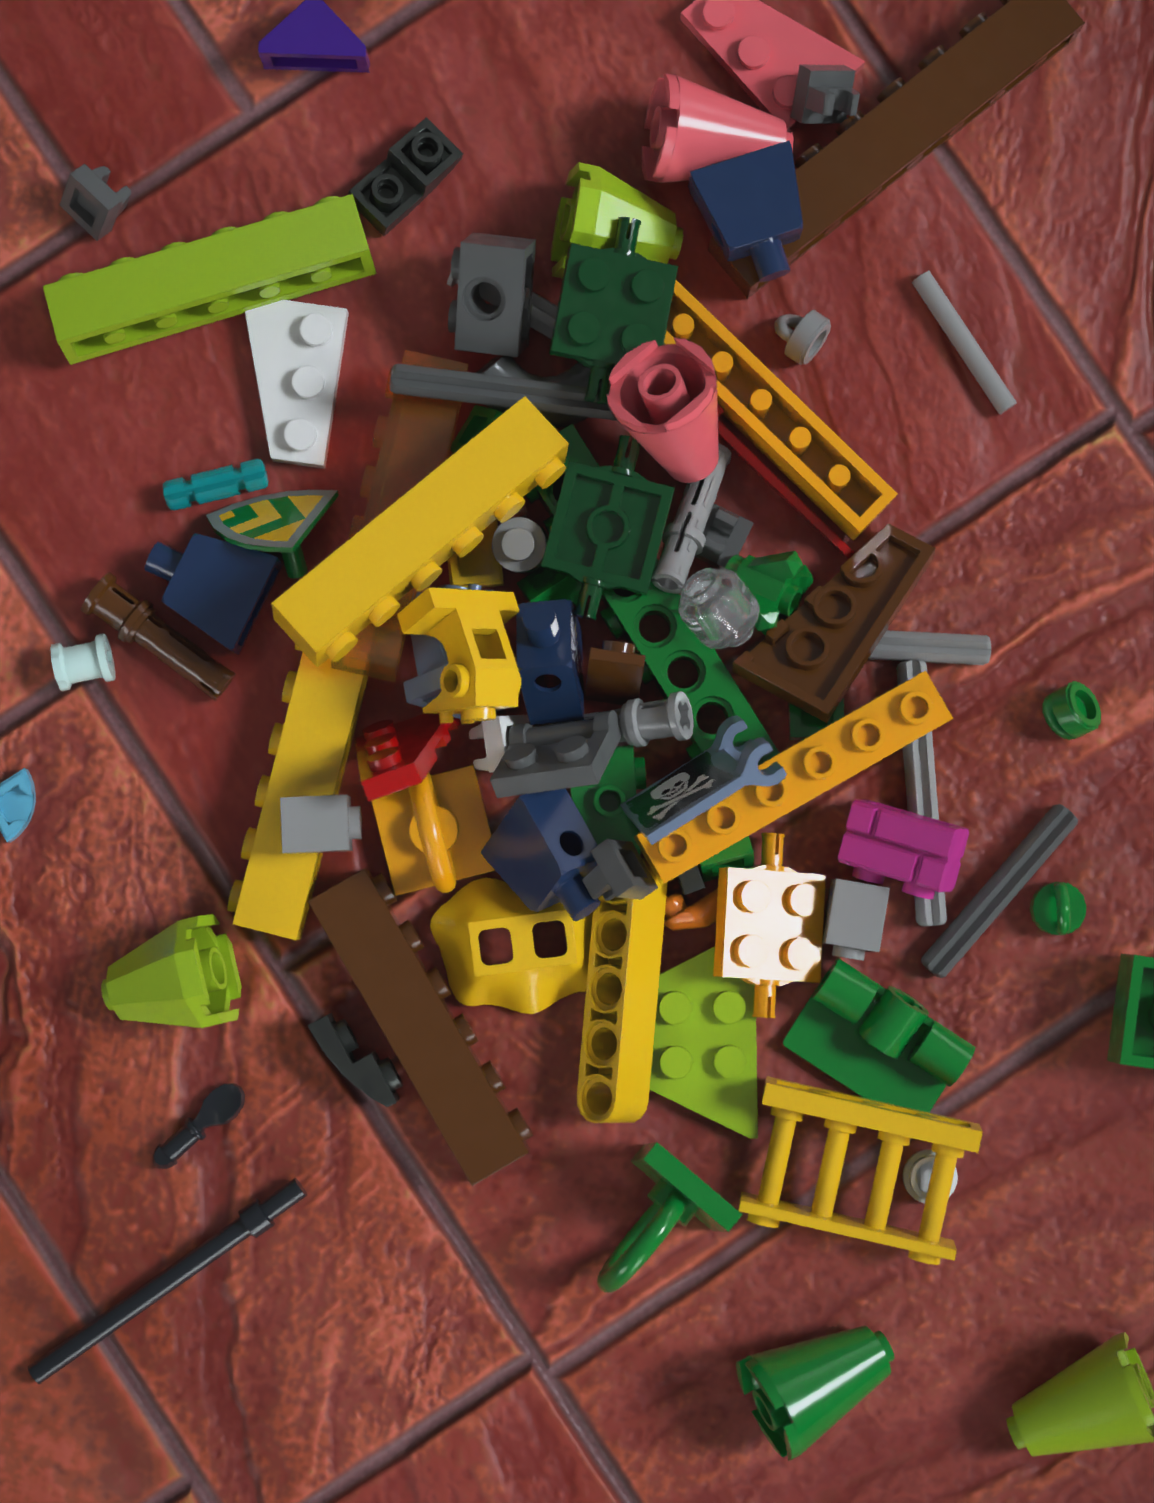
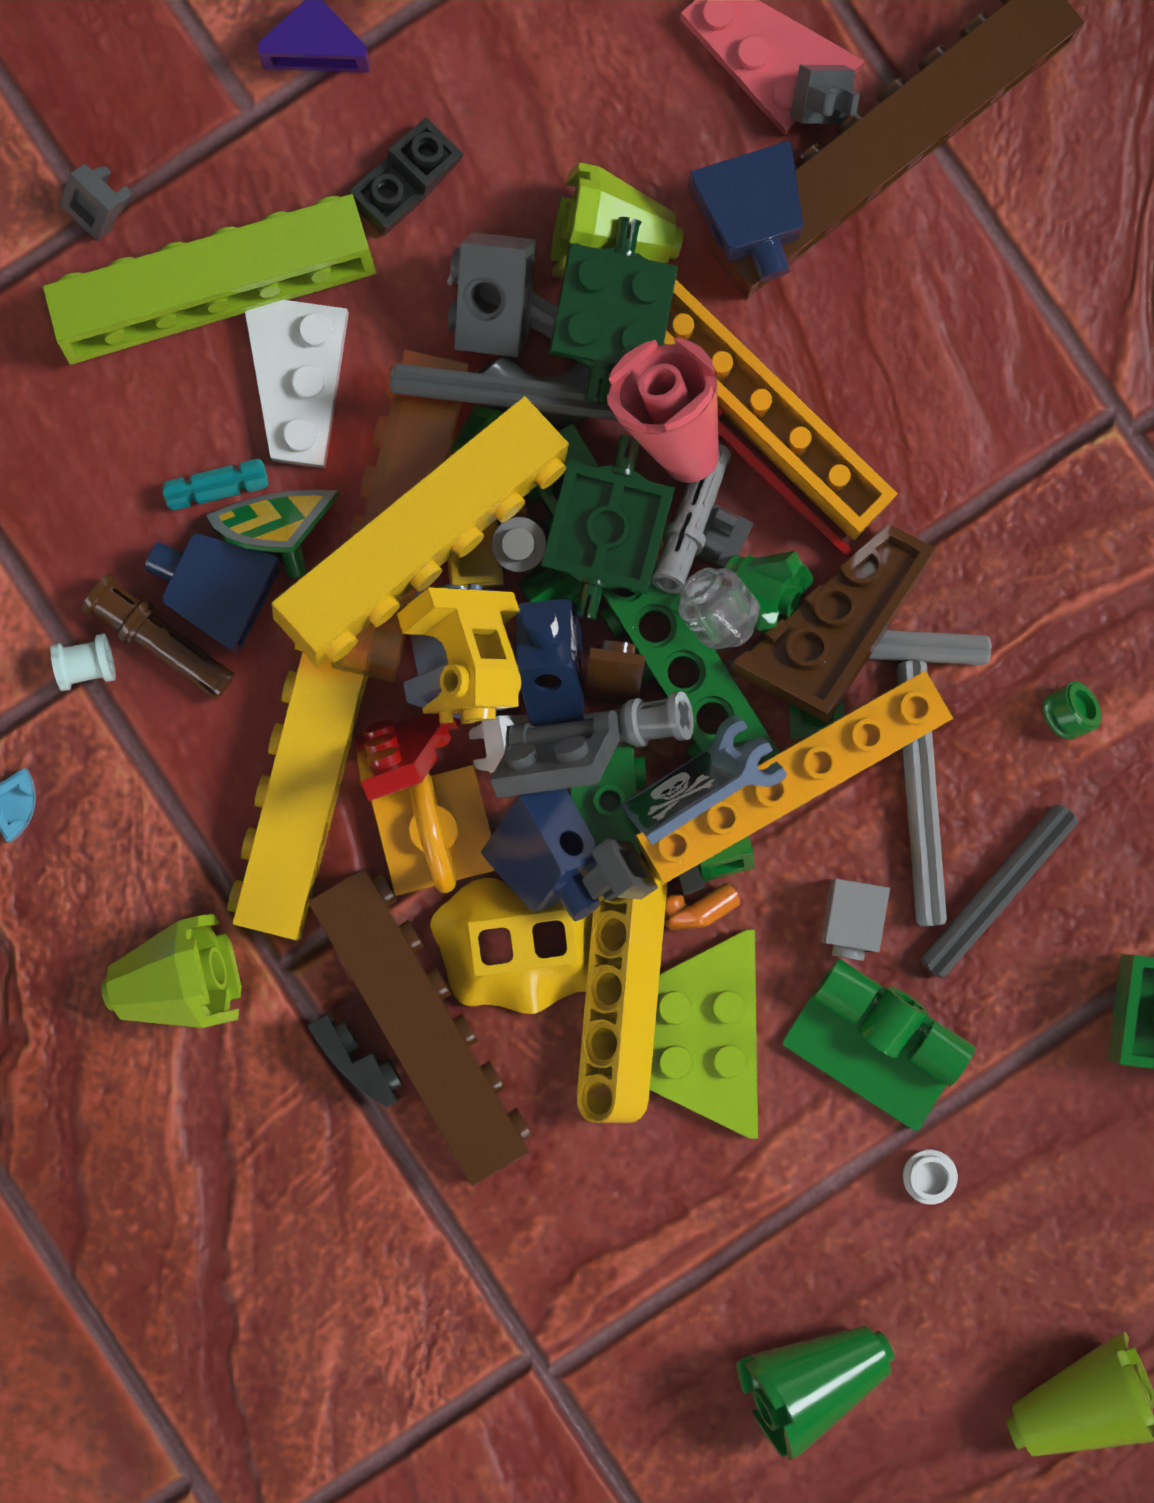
black bar [28,1178,307,1384] -> none
black piece [152,1083,245,1169] -> none
light grey brick [280,794,362,854] -> none
green tile [597,1142,742,1293] -> none
coral cone [641,74,794,183] -> none
plate [713,833,826,1018] -> none
yellow fence [738,1076,983,1265] -> none
light grey tile [774,310,831,365] -> none
dark pink brick [838,799,969,900] -> none
light grey bar [912,271,1017,415] -> none
green tile [1030,882,1087,935] -> none

